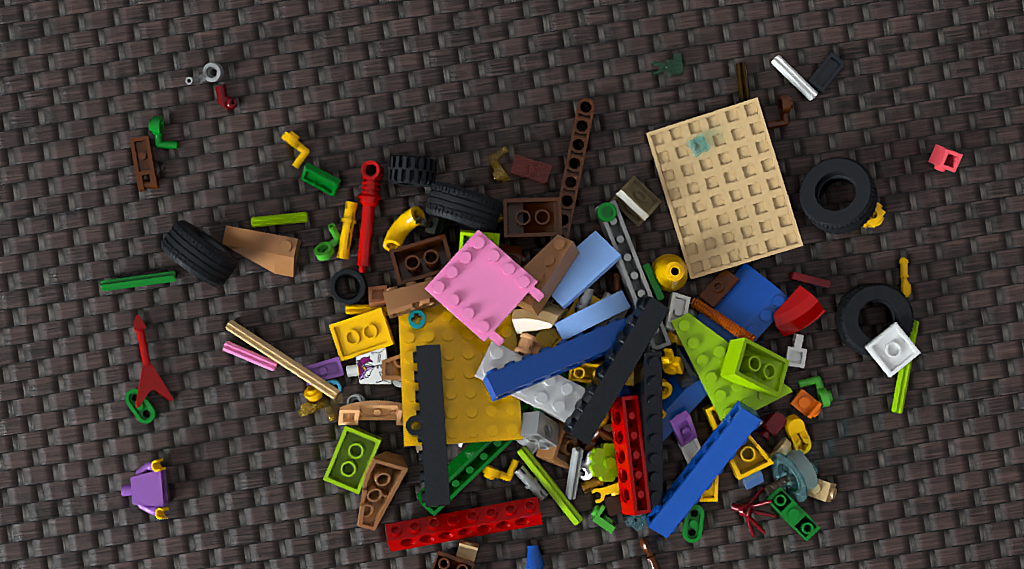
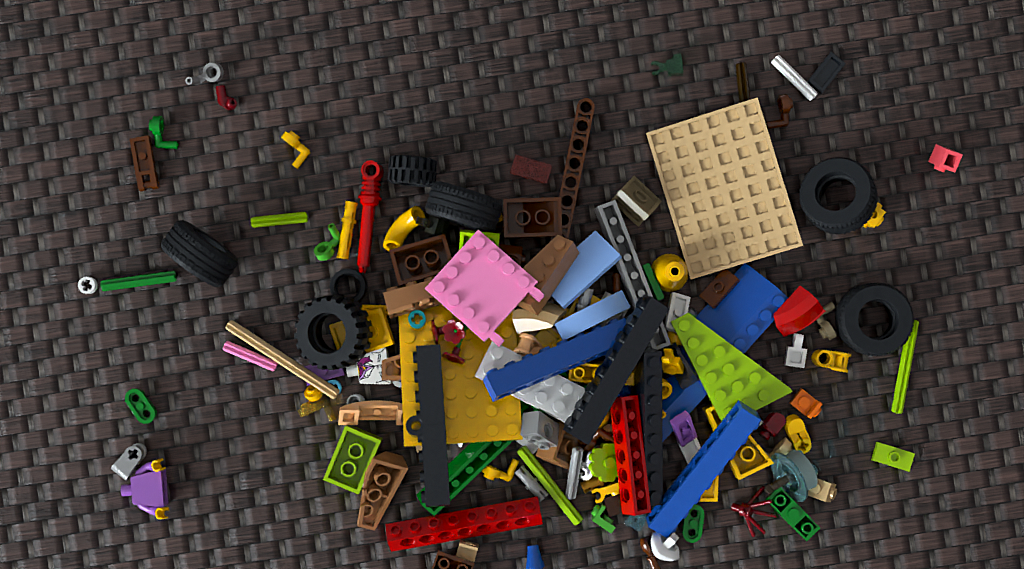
red piece [133,315,173,408] -> none
medium nougat wedge [222,225,301,277] -> none
green plate [300,162,341,197] -> none
nougat tile [368,285,388,307] -> none
clear yellow plate [488,145,510,183] -> none
green tile [597,202,617,222] -> none
clear light blue plate [687,134,710,157] -> none
orange piece [691,298,756,341] -> none
lime slope [720,337,789,397] -> none
medium blue tile [743,470,764,490] -> none
dark red tile [788,272,831,289] -> none
bright green plate [798,376,833,408] -> none
white tile [864,322,921,377] -> none
yellow piece [899,257,911,298] -> none
none -> white bush [78,277,98,294]
none -> light grey piece [111,443,147,481]
none -> black tyre [294,295,373,370]
none -> dark red plant [431,319,469,365]
none -> white piece [651,532,680,561]
none -> yellow piece [811,349,851,373]
none -> dark tan plate [816,302,837,340]
none -> lime plate [871,442,915,472]

